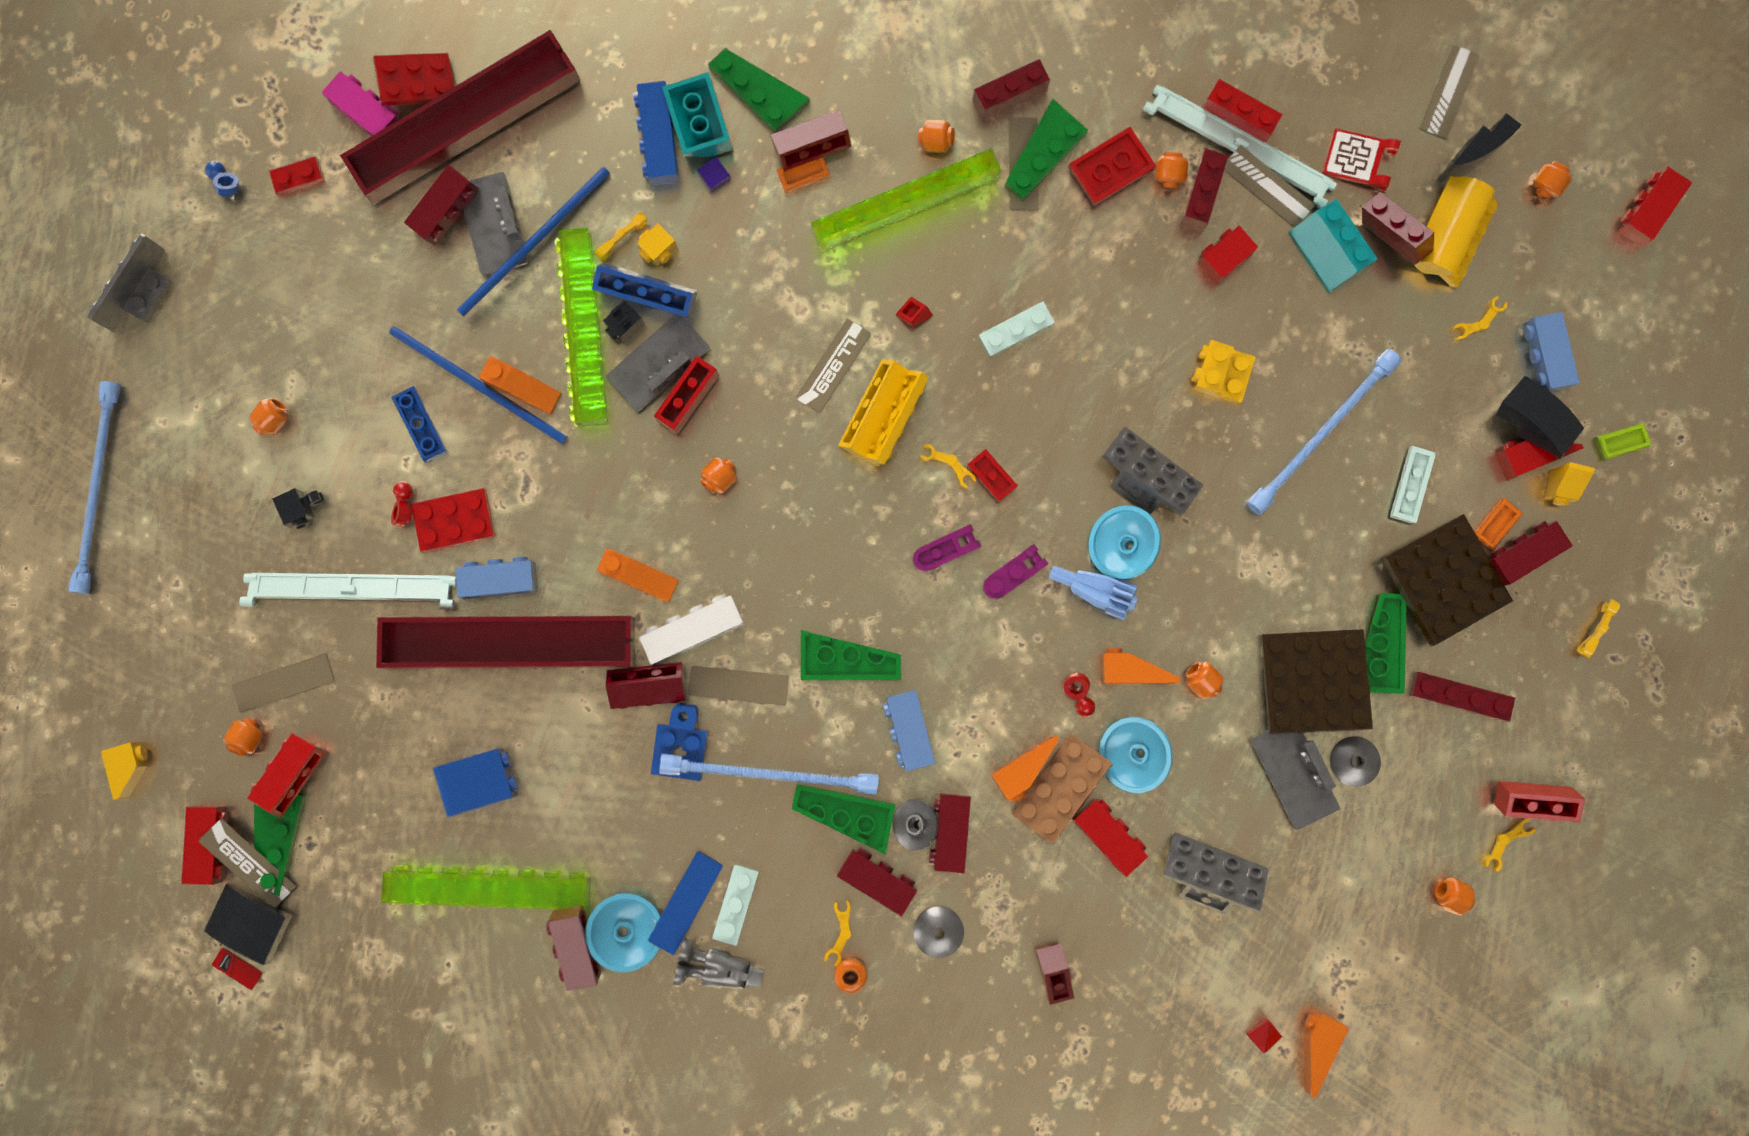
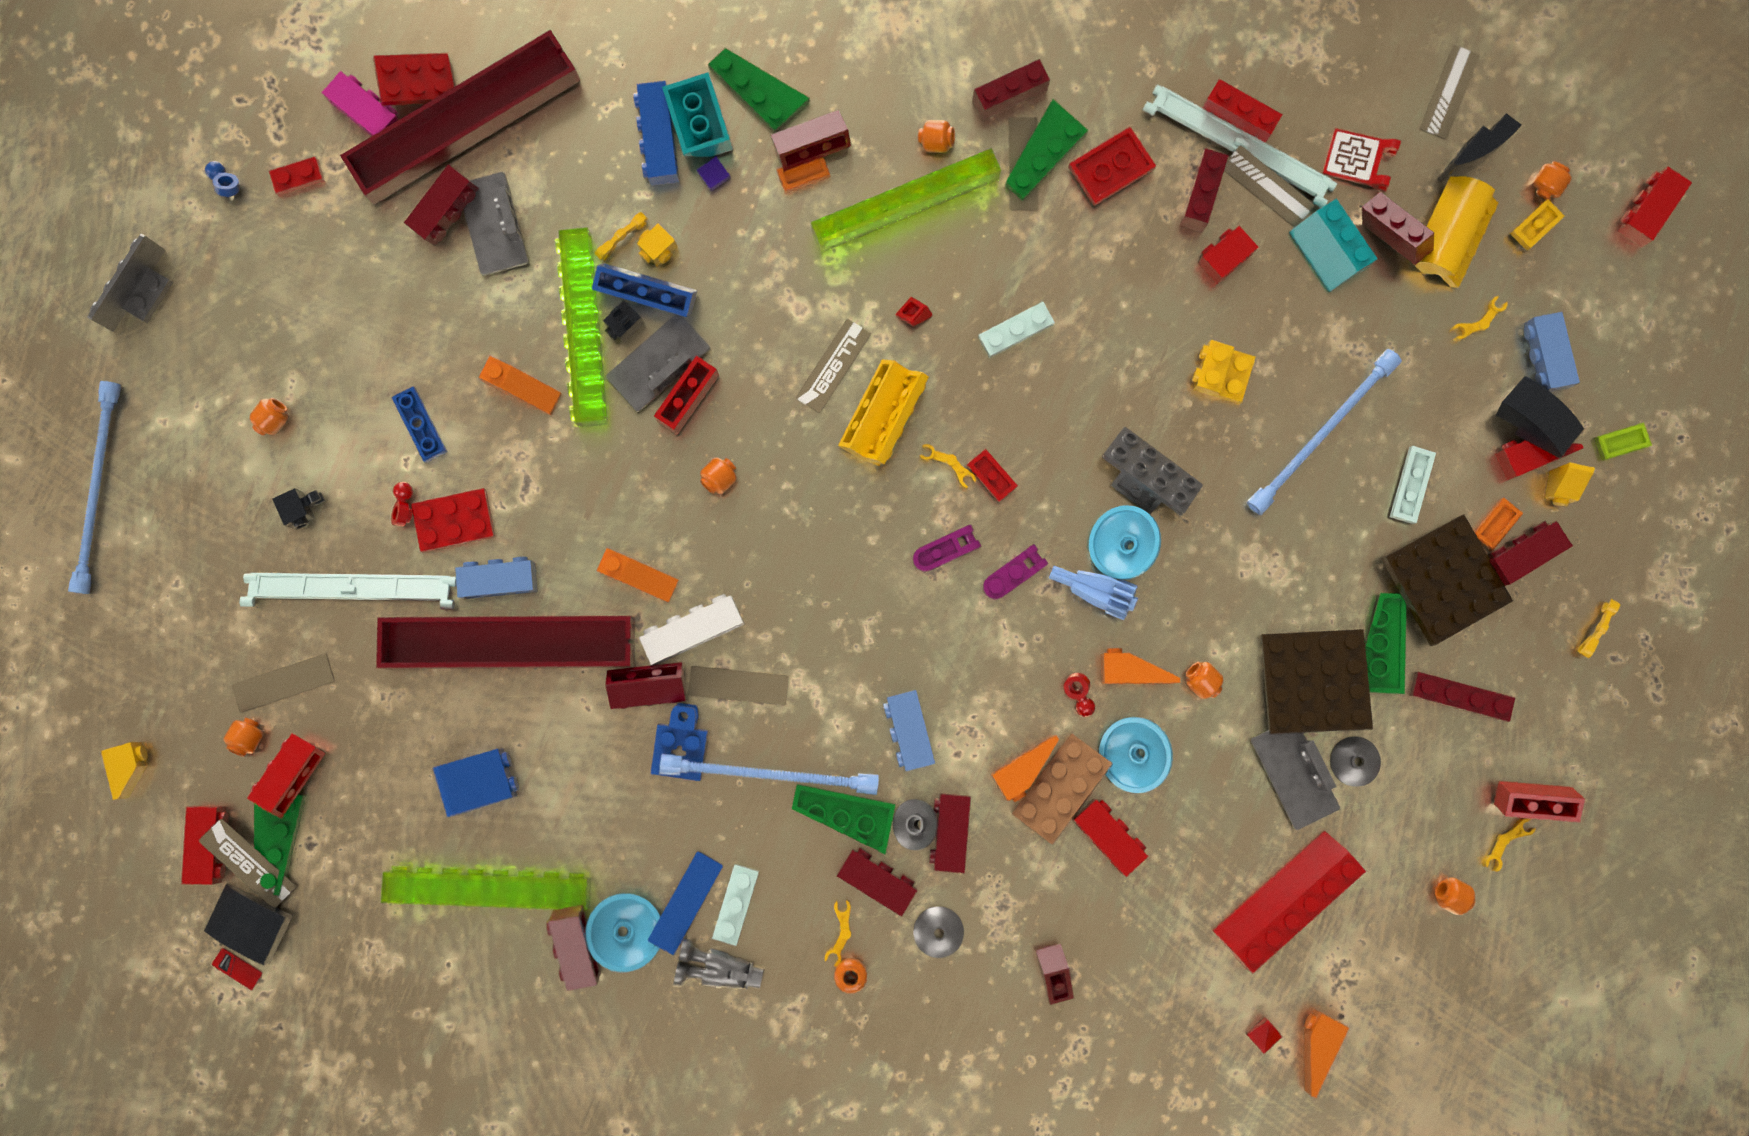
blue piece [389,326,568,444] -> none
blue piece [457,167,610,317] -> none
green wing [801,630,901,680] -> none
orange head [1155,152,1188,189] -> none
flat silver bracket [1163,833,1268,915] -> none
none -> red slope [1212,831,1366,974]
none -> yellow plate [1510,199,1565,251]

